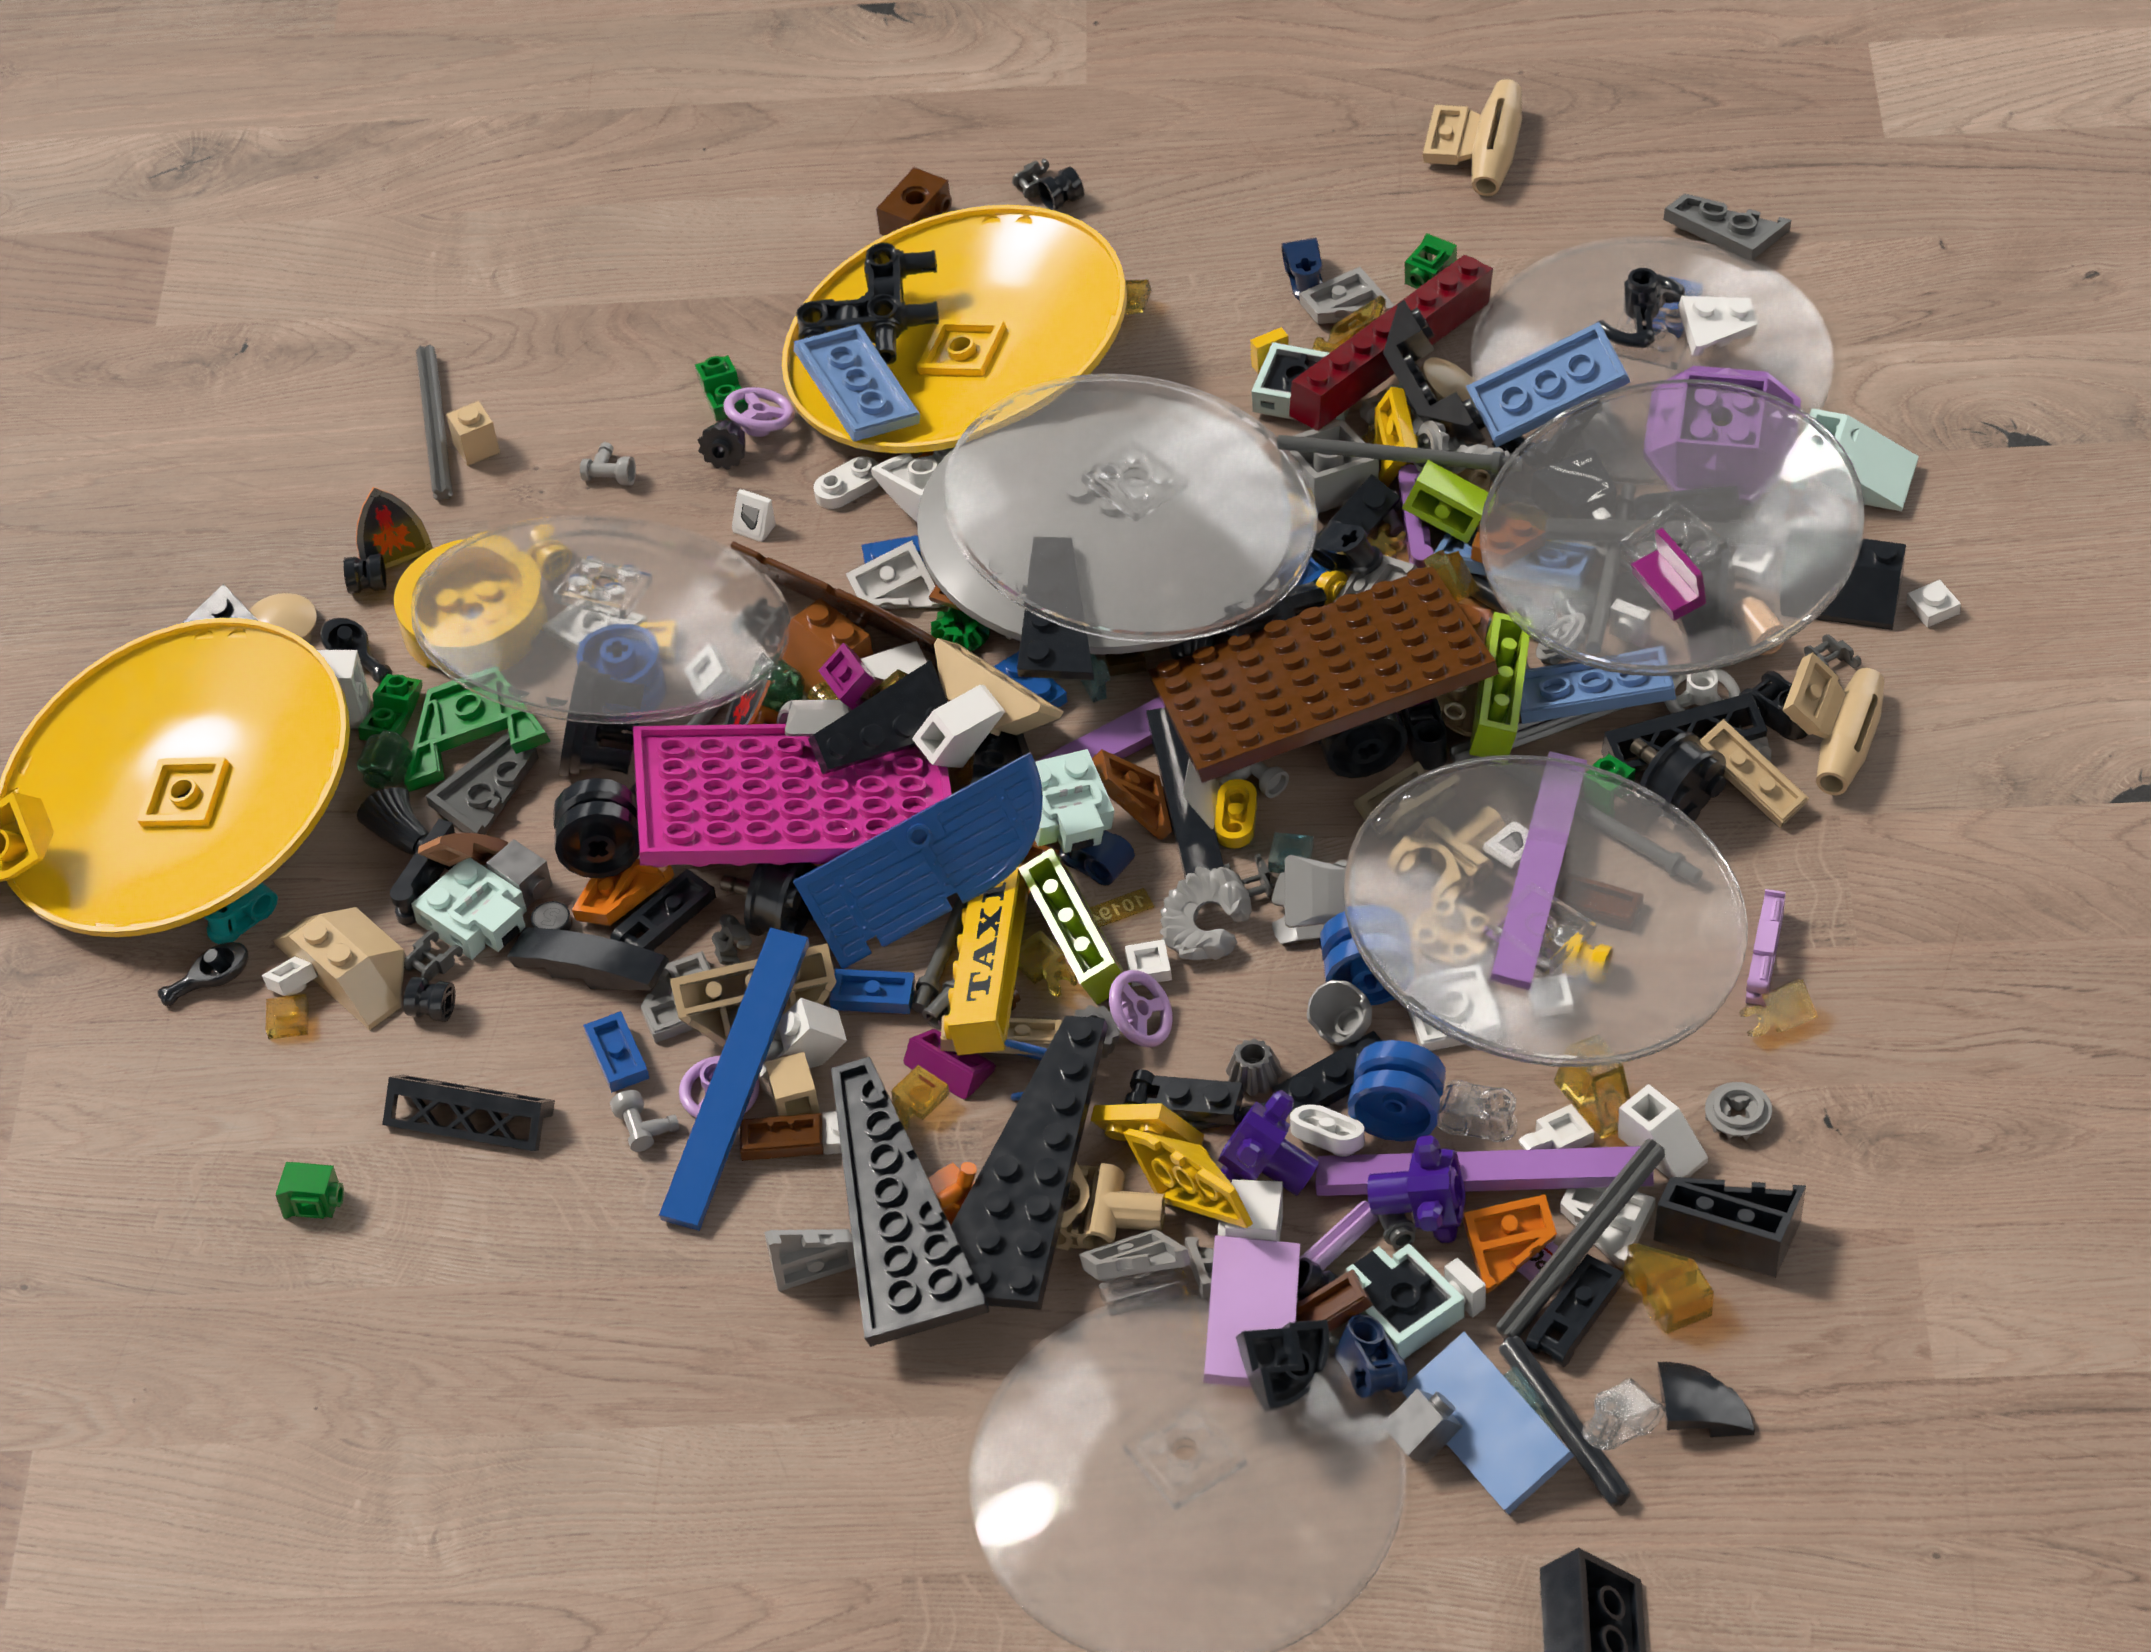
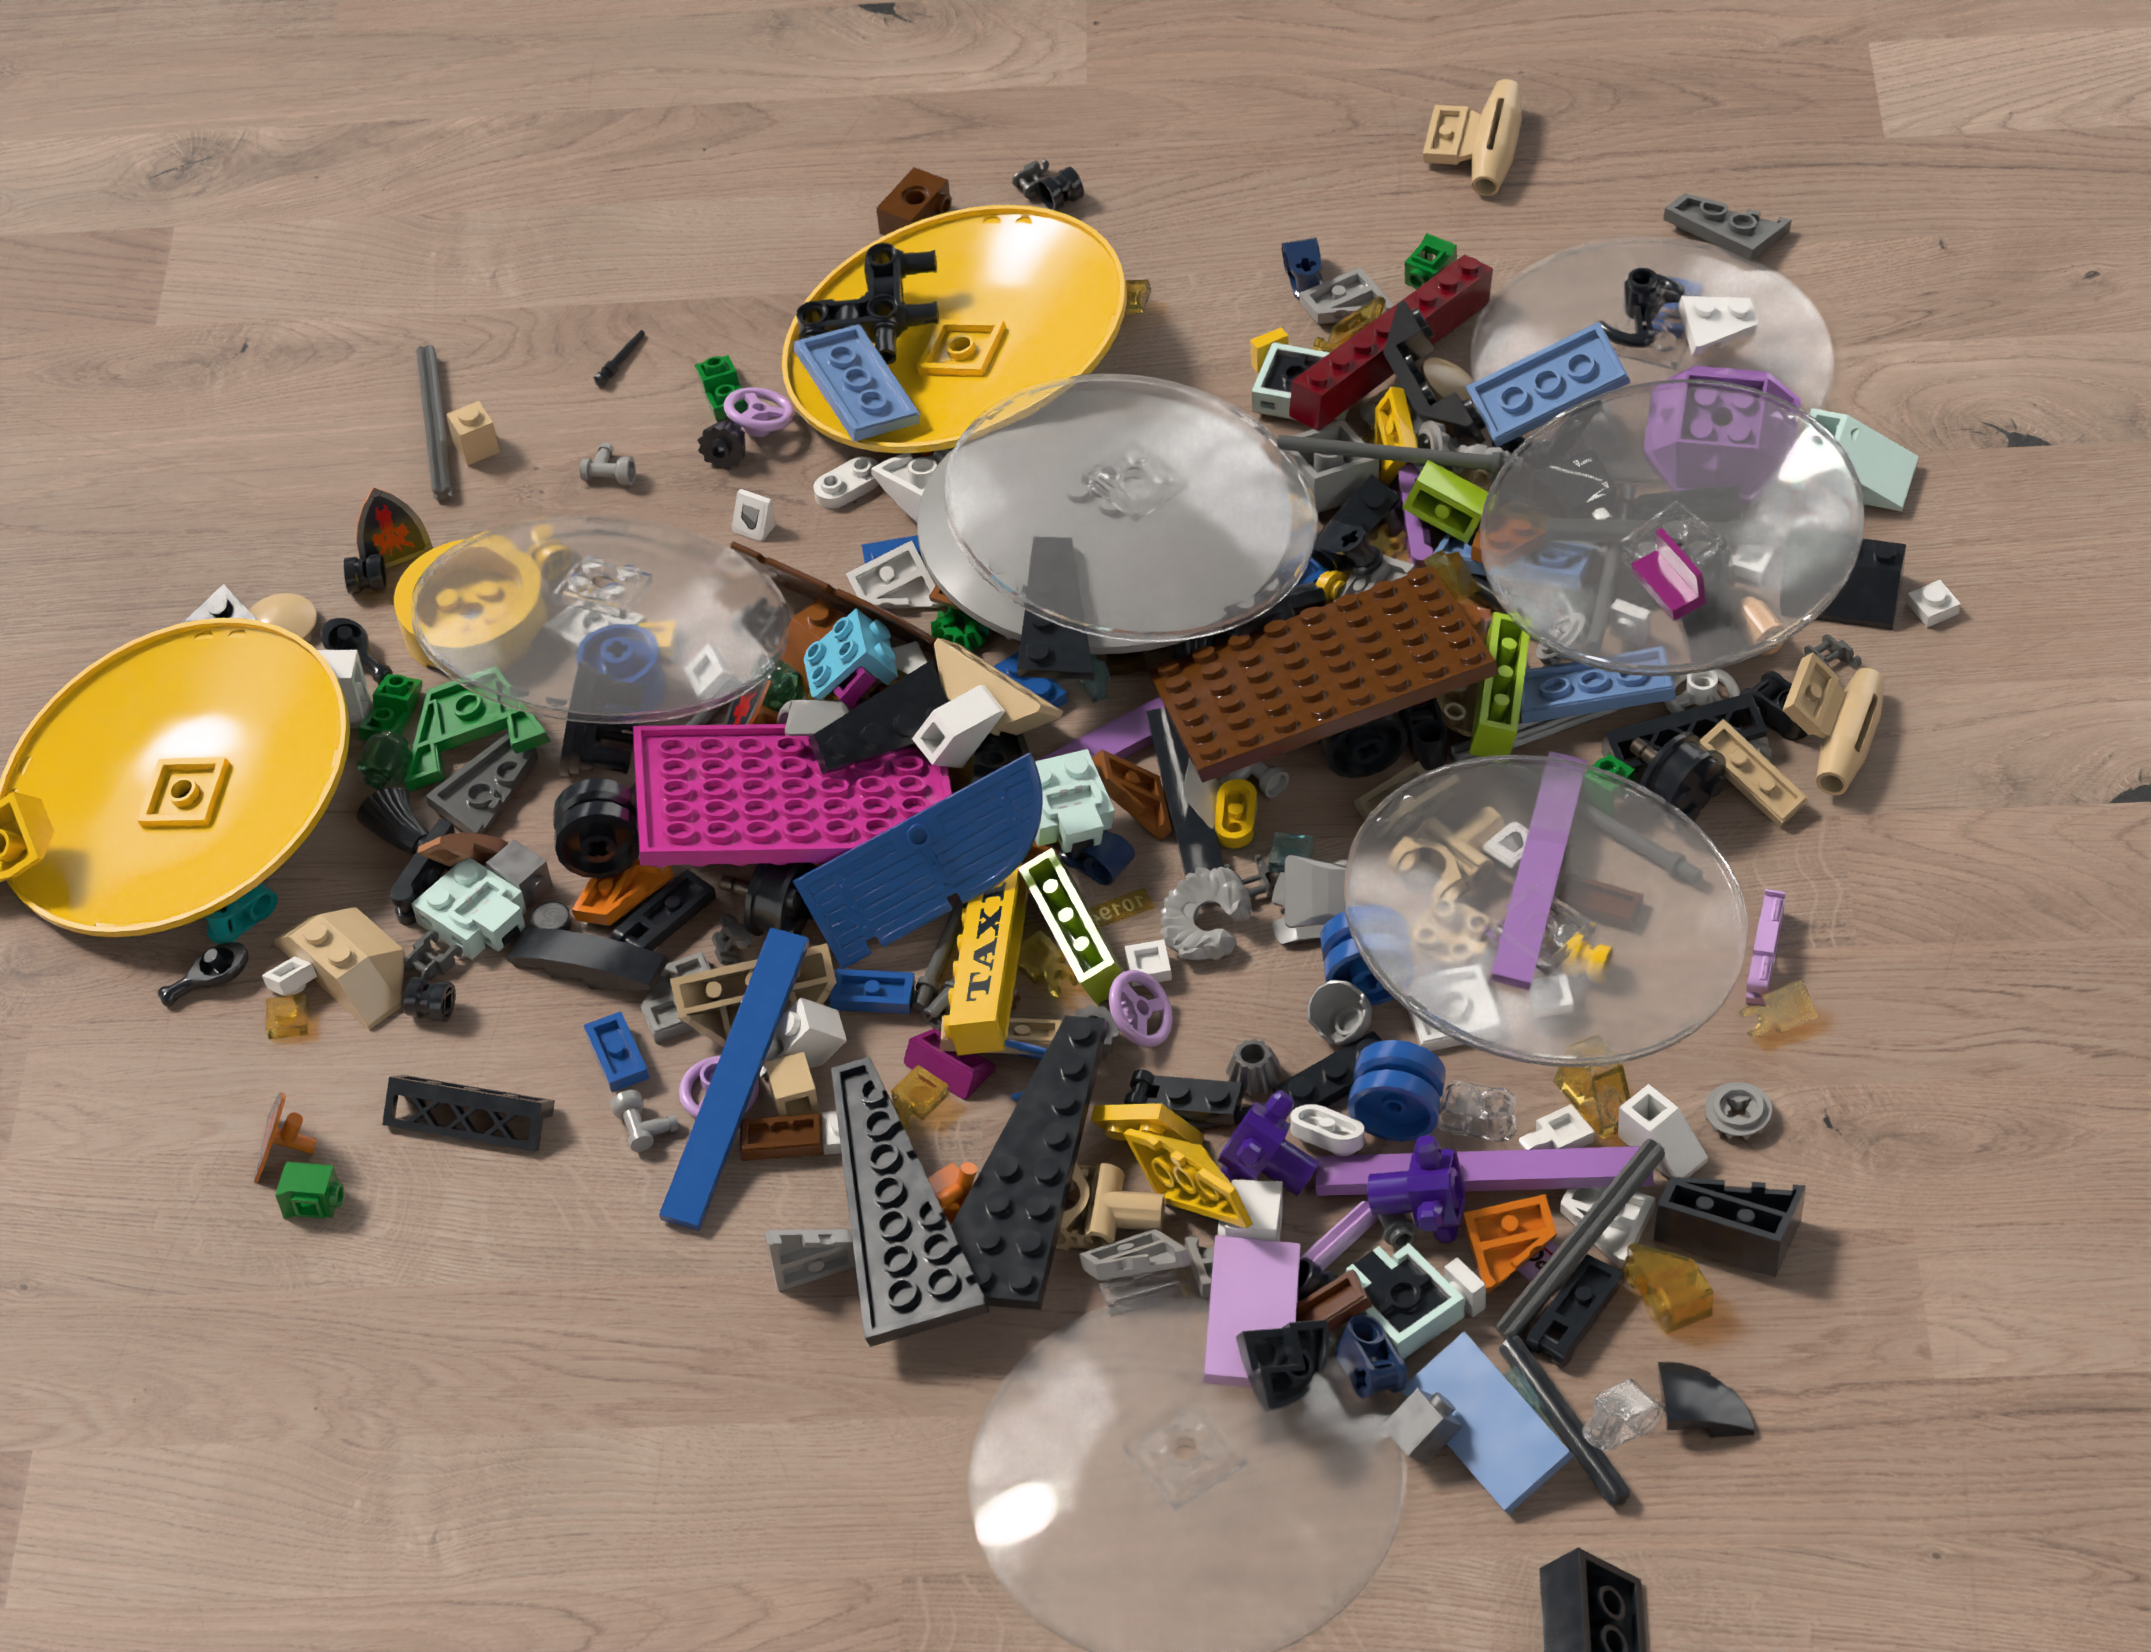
none -> orange shield [254,1092,317,1183]
none -> black piece [593,330,645,386]
none -> medium azure bracket [804,608,898,700]

